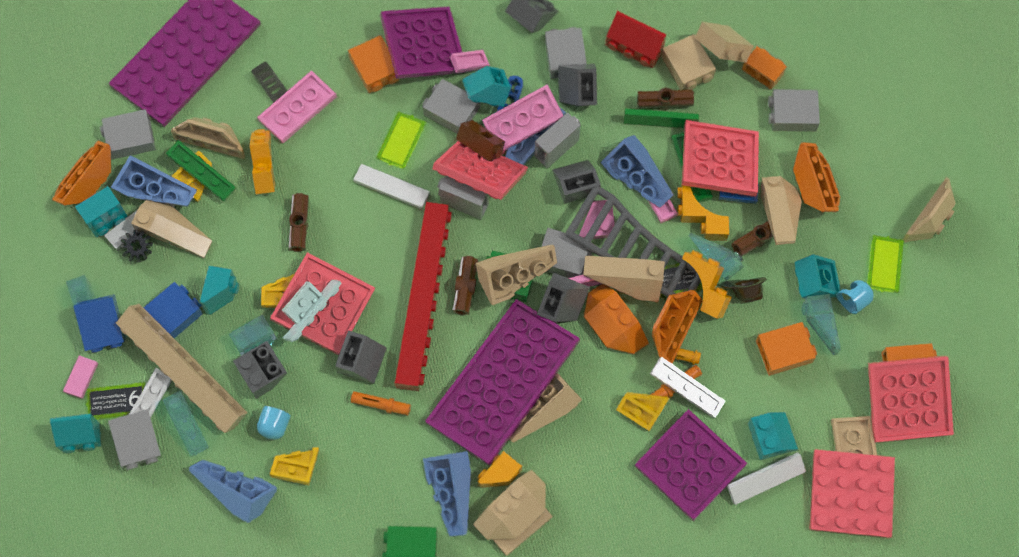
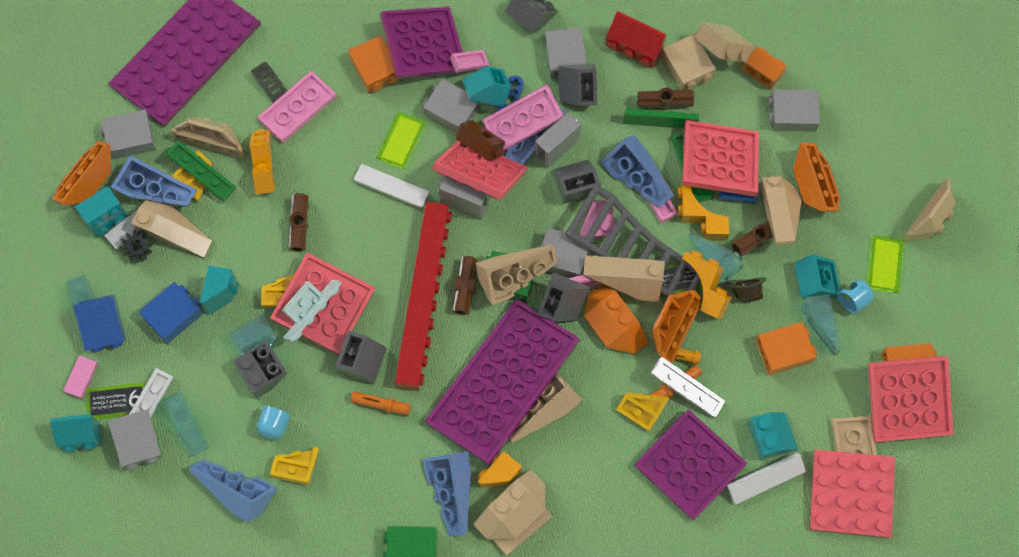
tan brick [116,304,248,433] -> none

